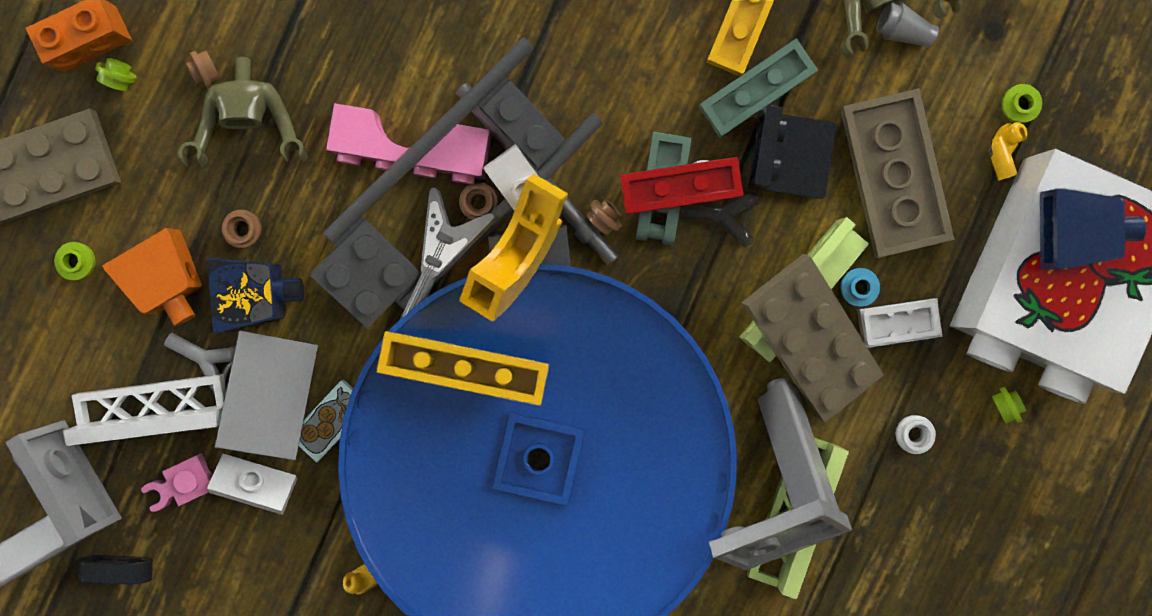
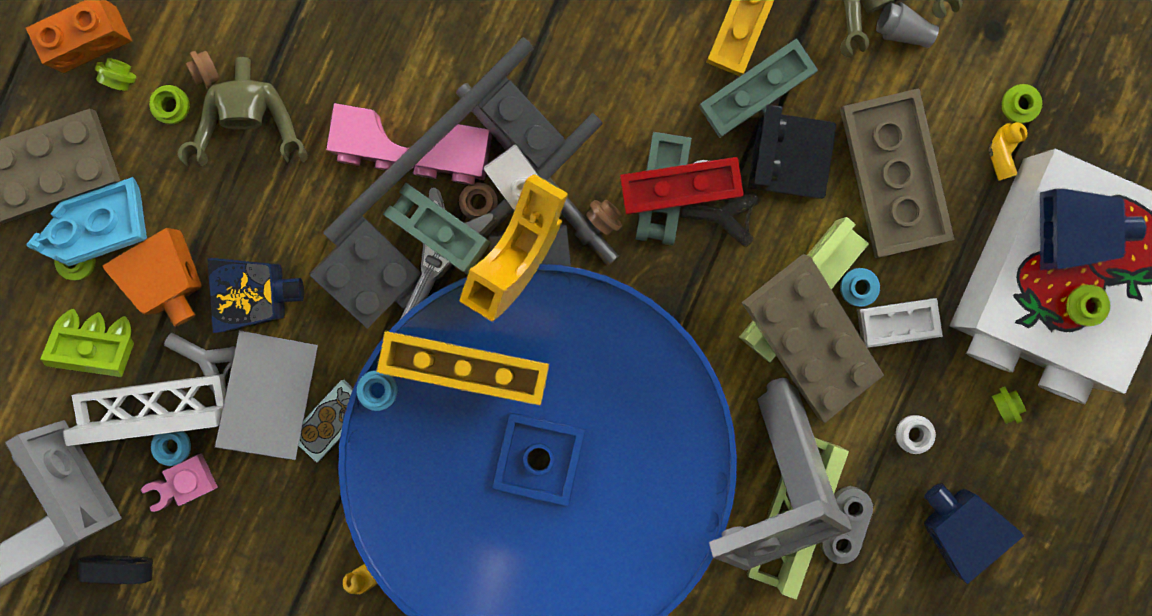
white plate [207,454,297,515] -> none
medium nougat plate [222,209,262,248] -> none
none -> medium azure tile [26,177,147,266]
none -> lime plate [40,309,134,377]
none -> lime plate [149,85,190,124]
none -> medium azure plate [151,431,191,466]
none -> medium azure plate [357,370,398,411]
none -> sand green plate [383,182,491,275]
none -> light grey plate [820,486,873,564]
none -> dark blue torso [924,483,1024,584]
none -> lime plate [1066,285,1111,326]

